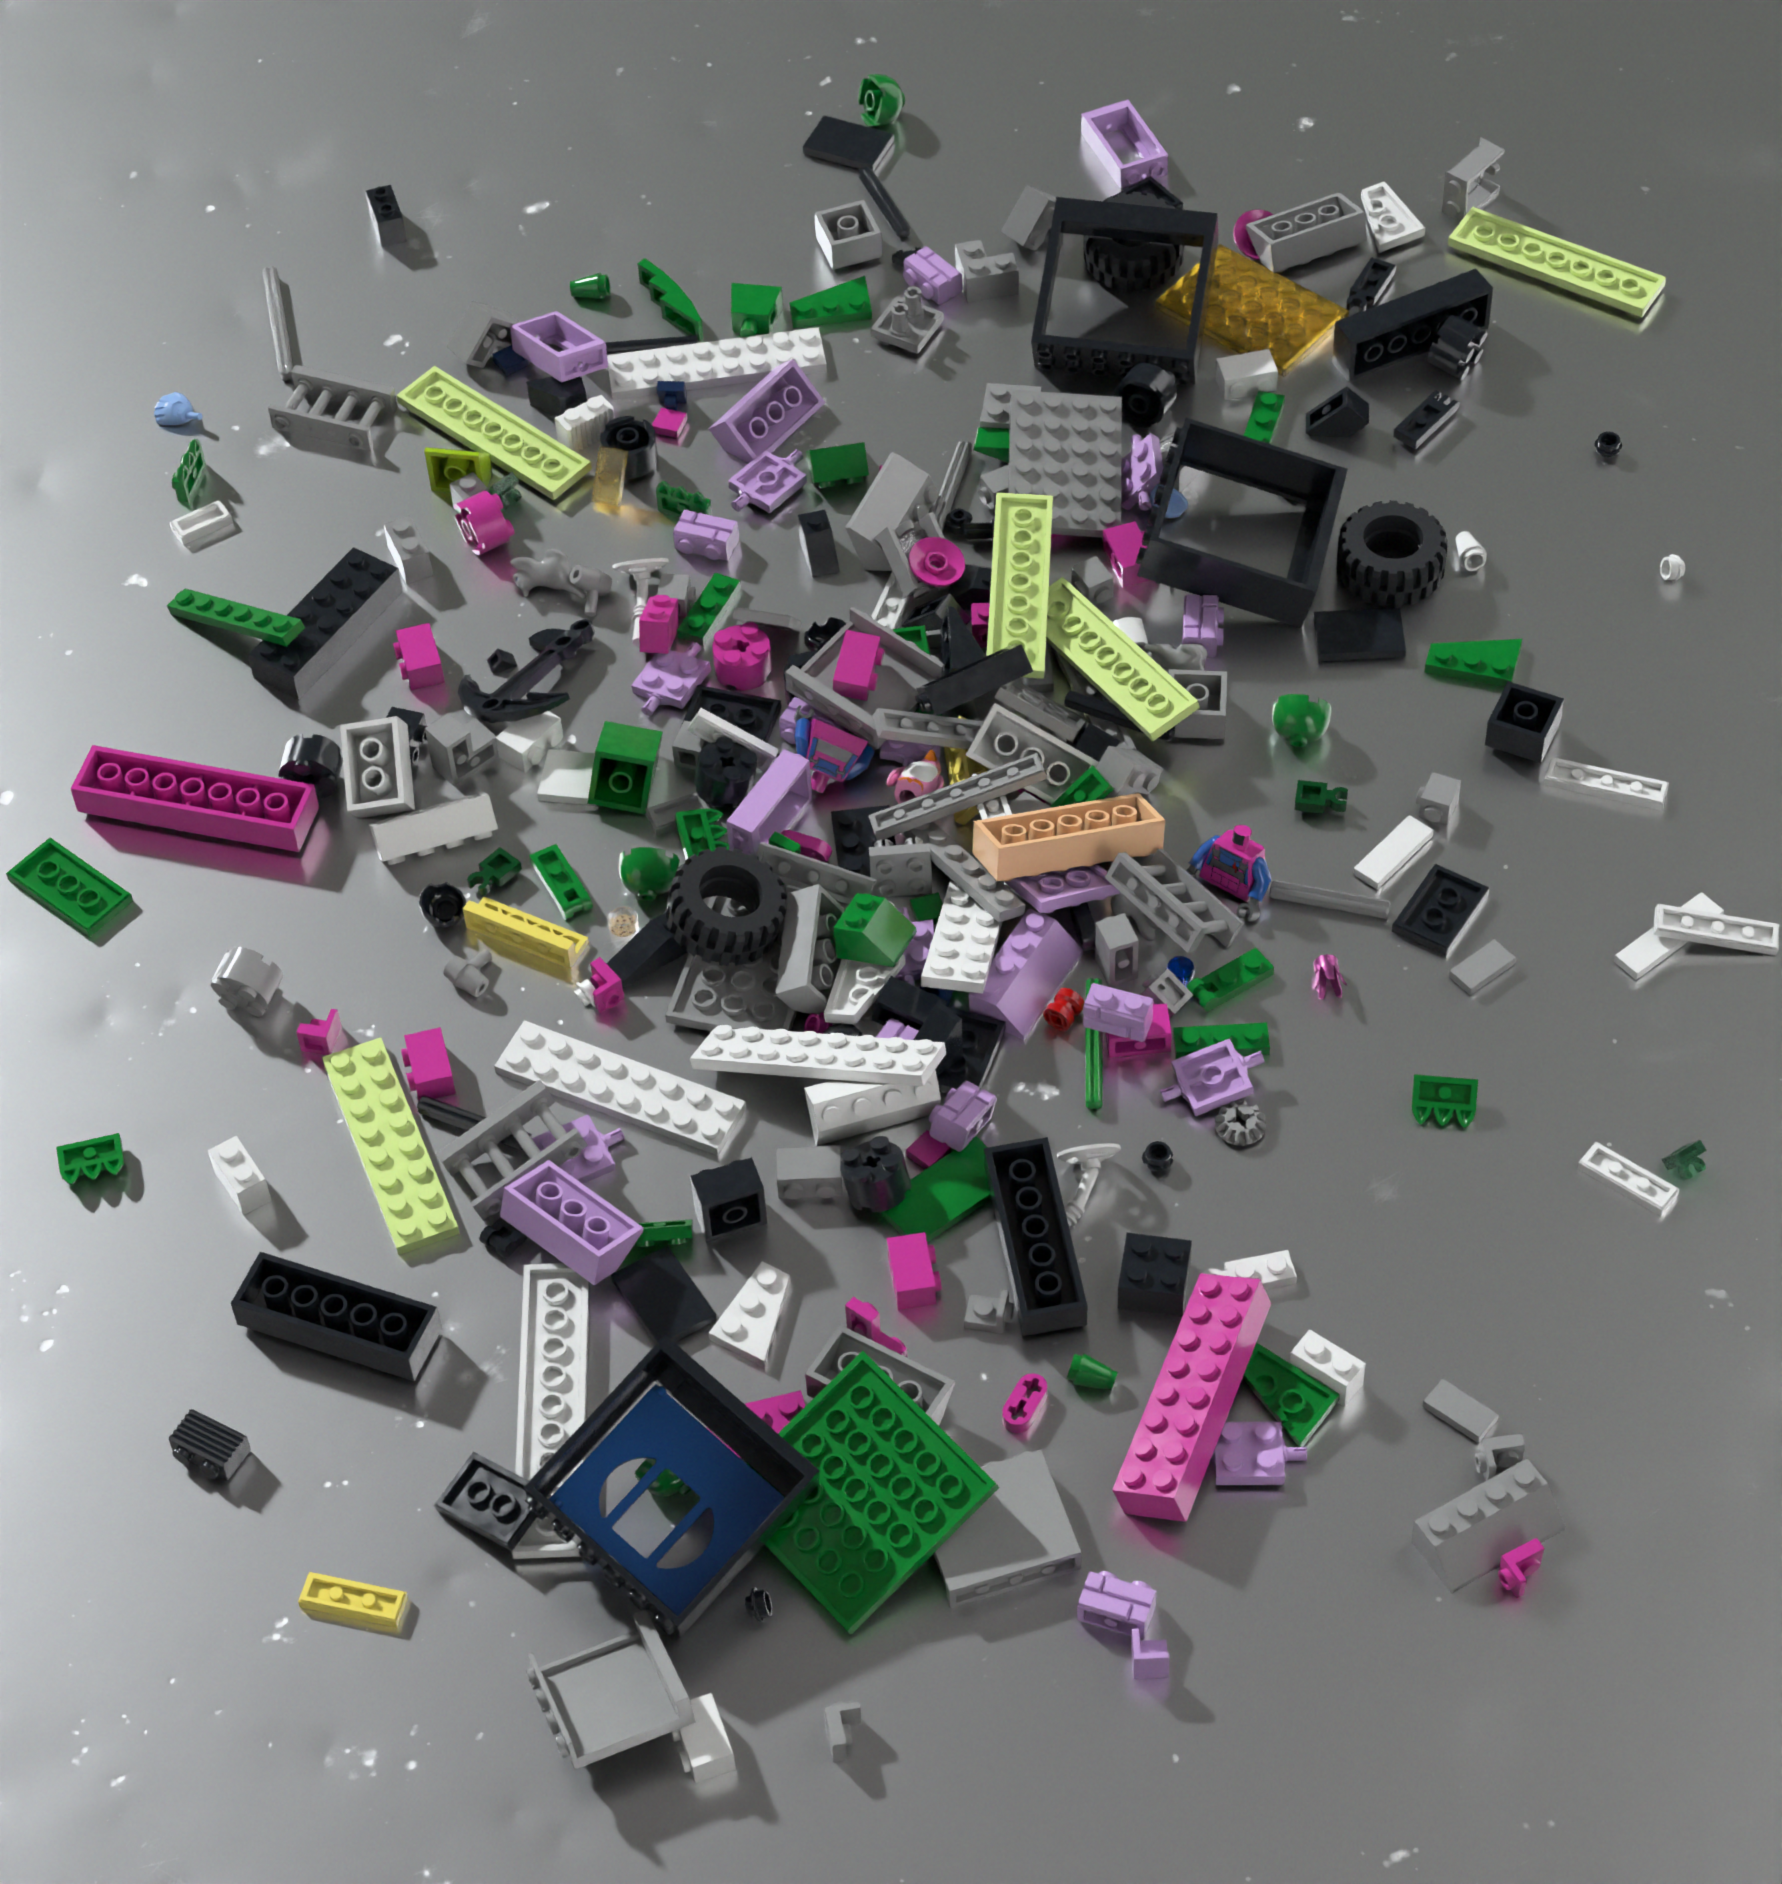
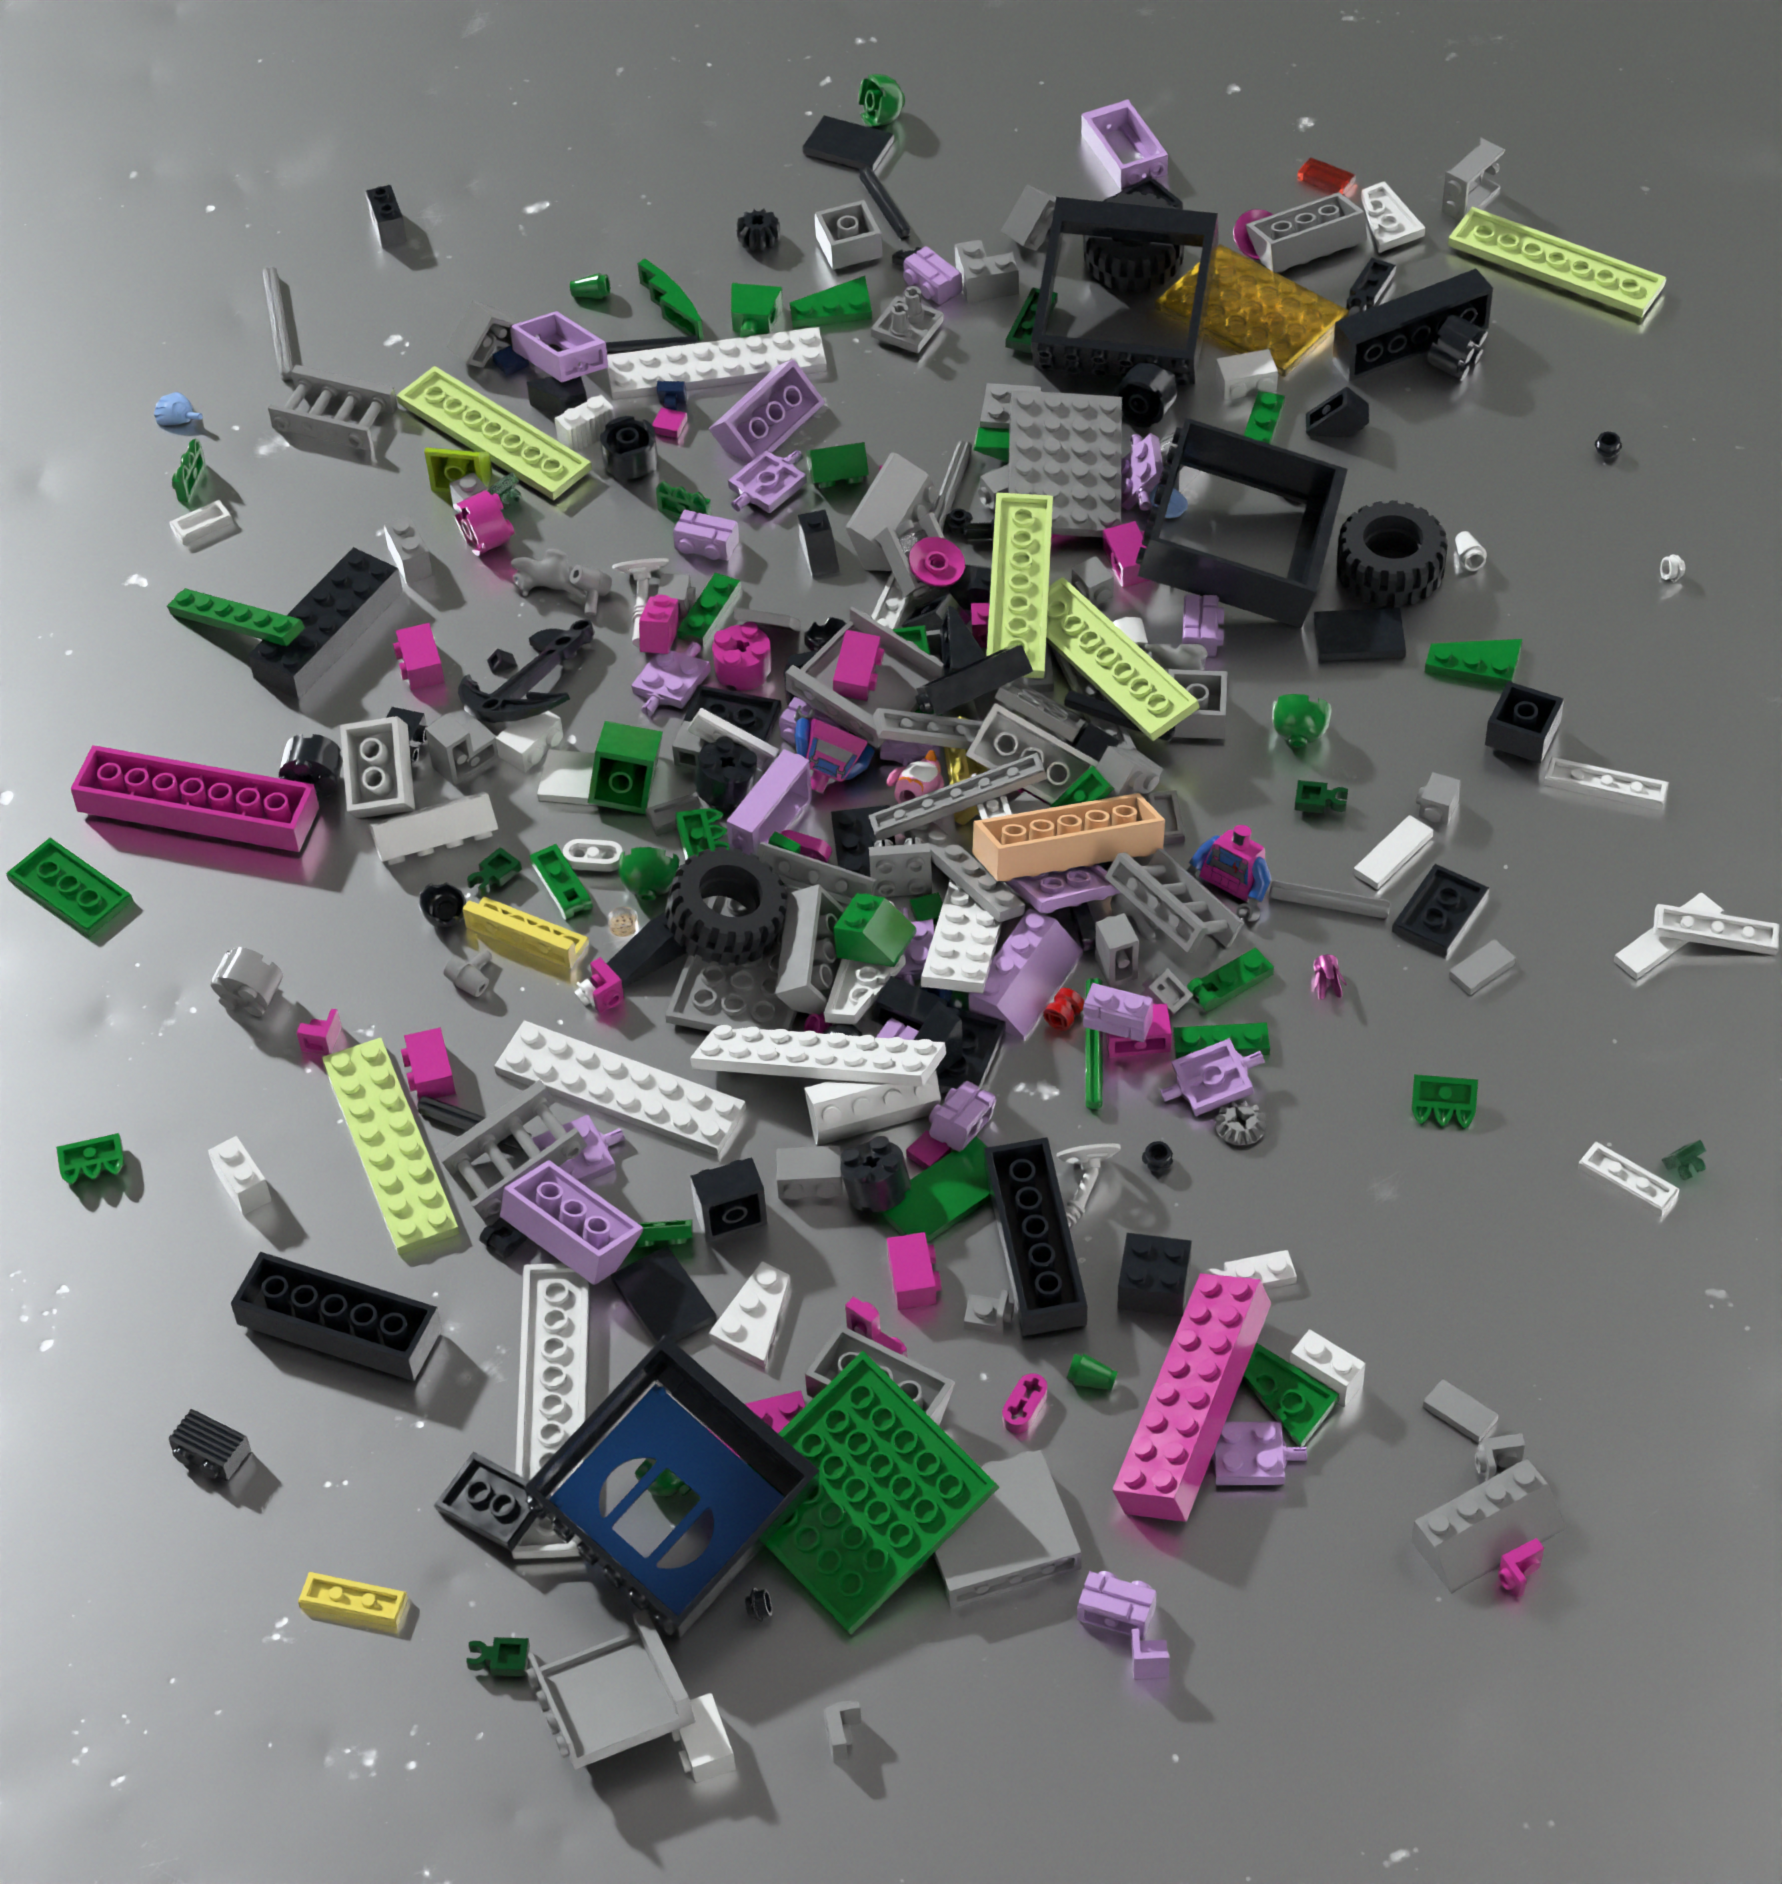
clear yellow plate [591,446,628,507] -> none
clear blue piece [1166,956,1195,987] -> none
black hinge [1393,390,1460,449] -> none
none -> dark green plate [466,1637,530,1676]
none -> white plate [563,839,623,872]
none -> black gear [736,208,780,251]
none -> dark green plate [1005,287,1058,353]
none -> light grey tile [1147,790,1185,844]
none -> clear red tile [1297,157,1356,196]

